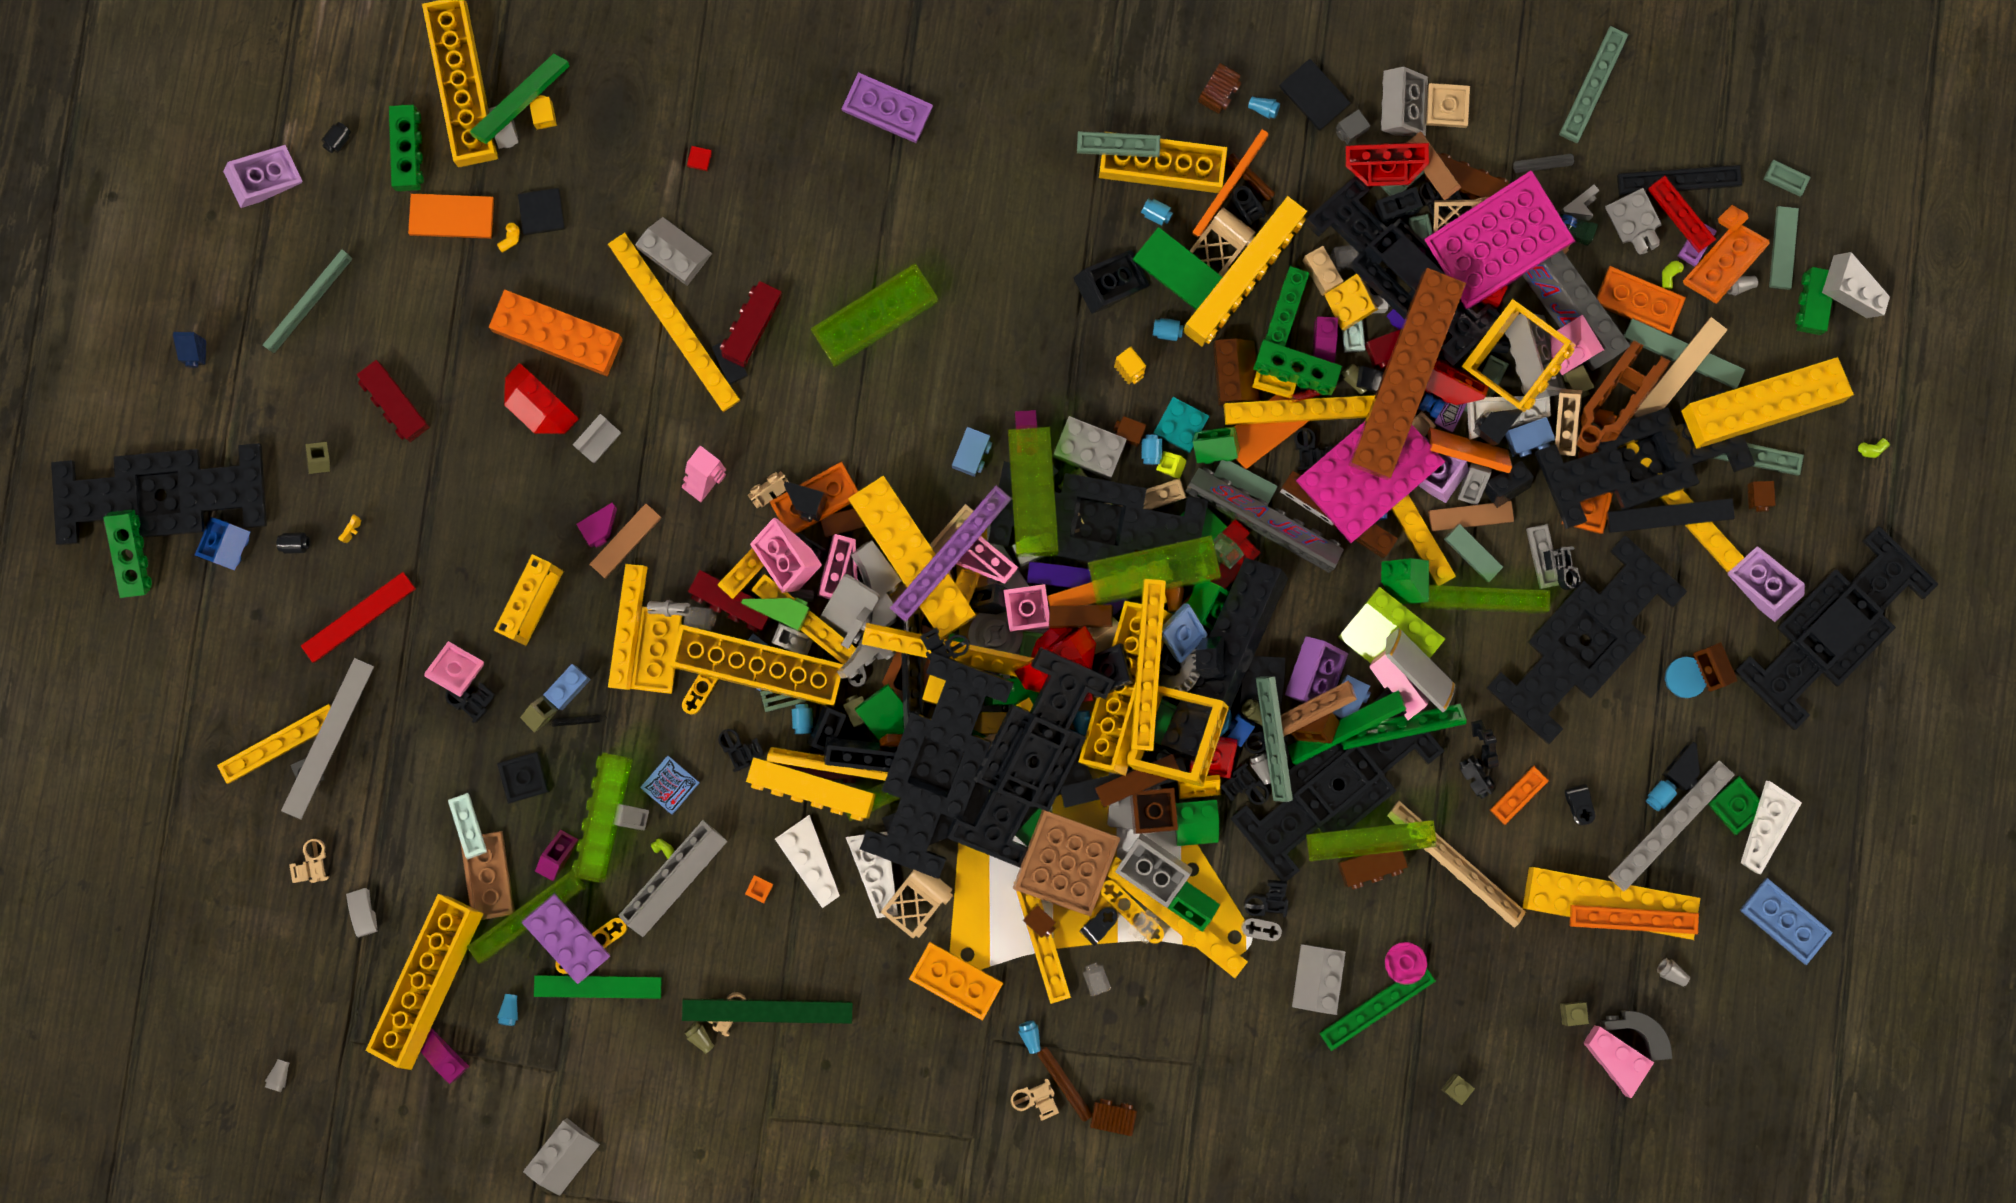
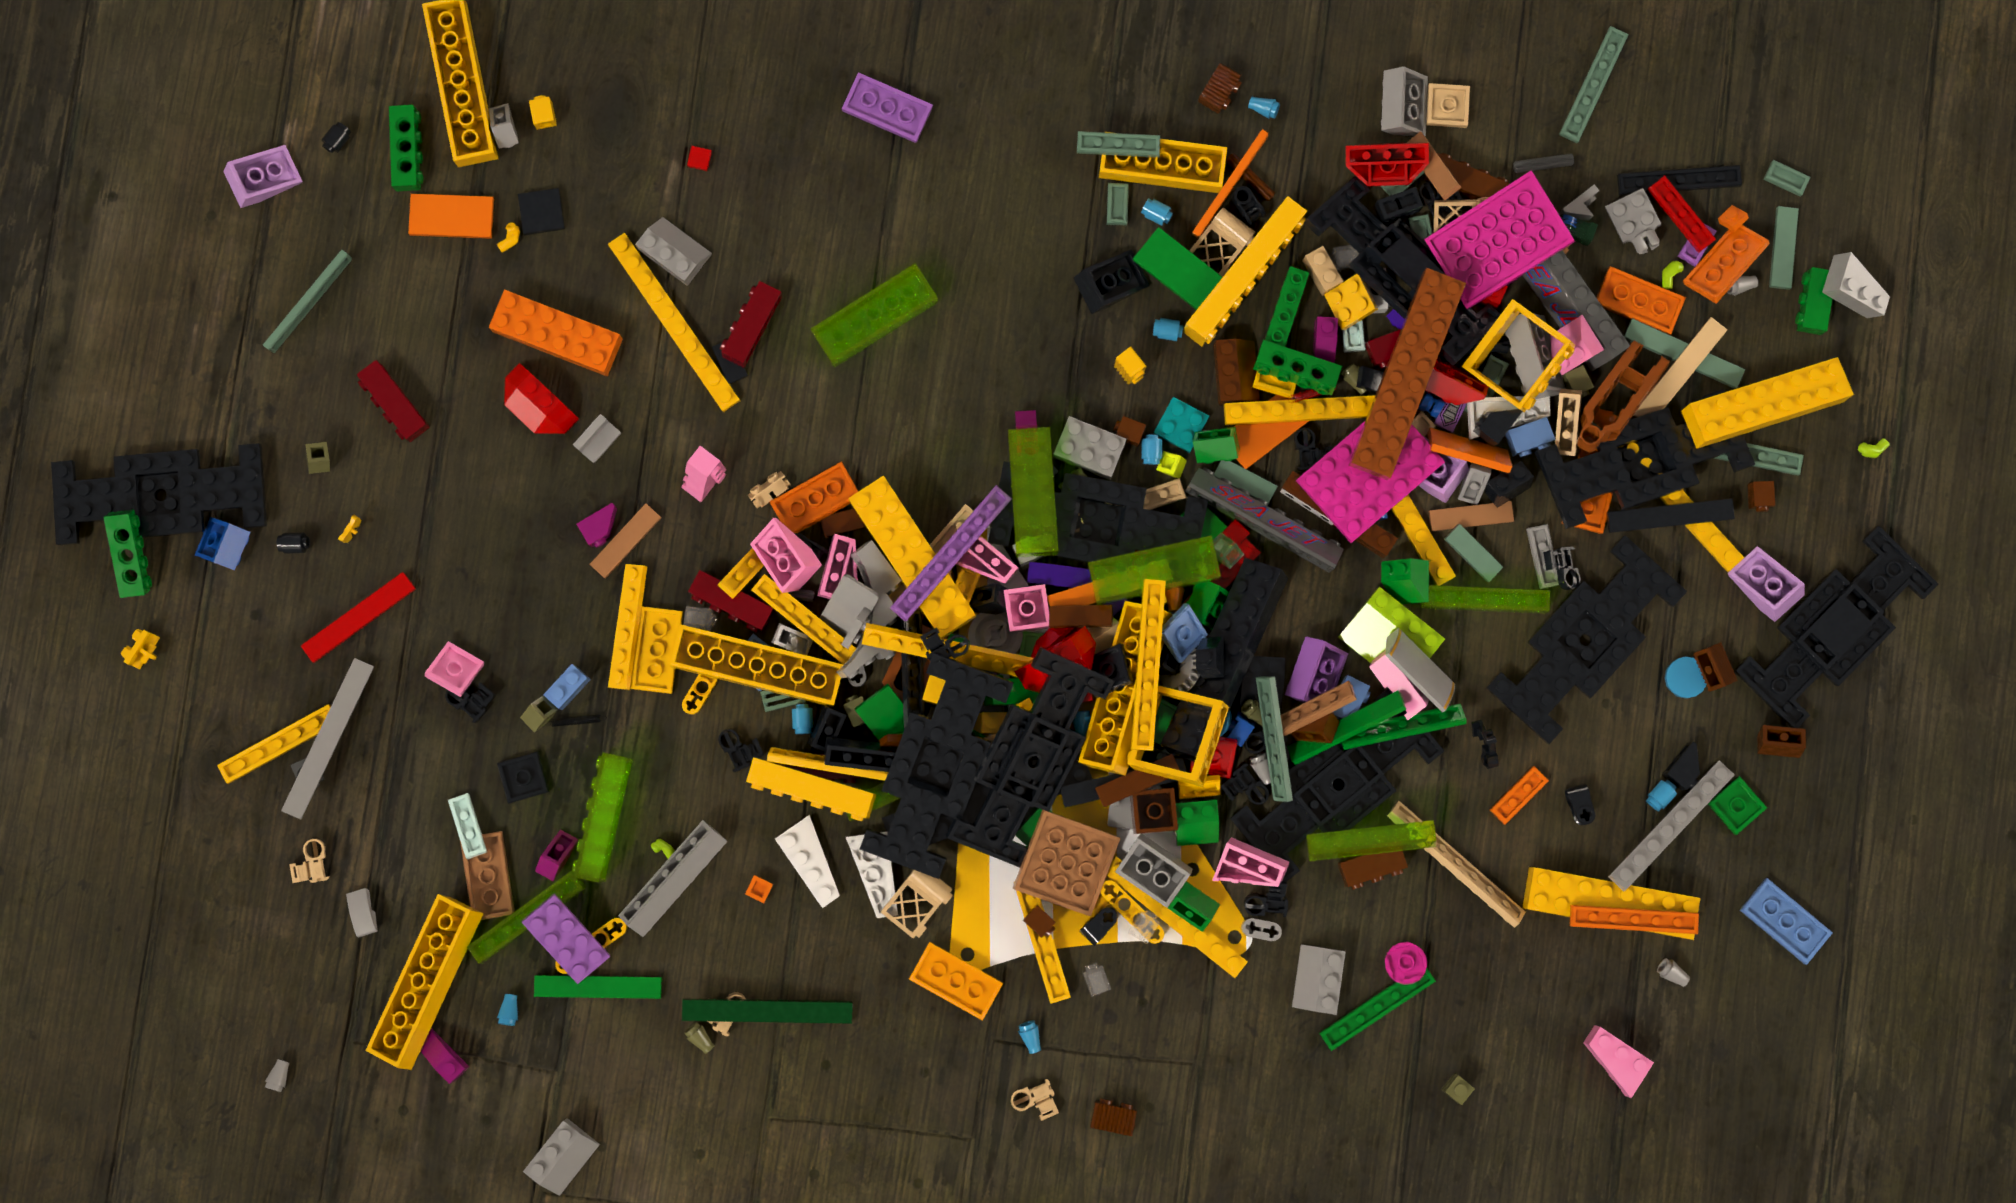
dark blue slope [173,332,206,368] -> none
green tile [470,53,570,144] -> none
yellow window [494,554,564,646] -> none
light grey tile [613,804,649,831] -> none
medium blue tile [640,756,700,815] -> none
light grey pin [647,600,691,617] -> none
bright green slope [741,597,810,632] -> none
black slope [784,481,827,522] -> none
medium blue brick [952,427,992,477] -> none
reddish brown axle [1037,1047,1092,1122] -> none
black tile [1279,59,1351,131] -> none
dark grey brick [1336,109,1370,145] -> none
black hinge [1459,755,1495,799] -> none
olive brick [1560,1001,1589,1026] -> none
dark grey arch [1600,1010,1672,1061] -> none
white wing [1741,781,1802,875] -> none
none -> yellow hips [121,629,160,669]
none -> sand green tile [1106,183,1129,225]
none -> bright pink wedge [1212,837,1290,887]
none -> reddish brown brick [1757,725,1806,758]

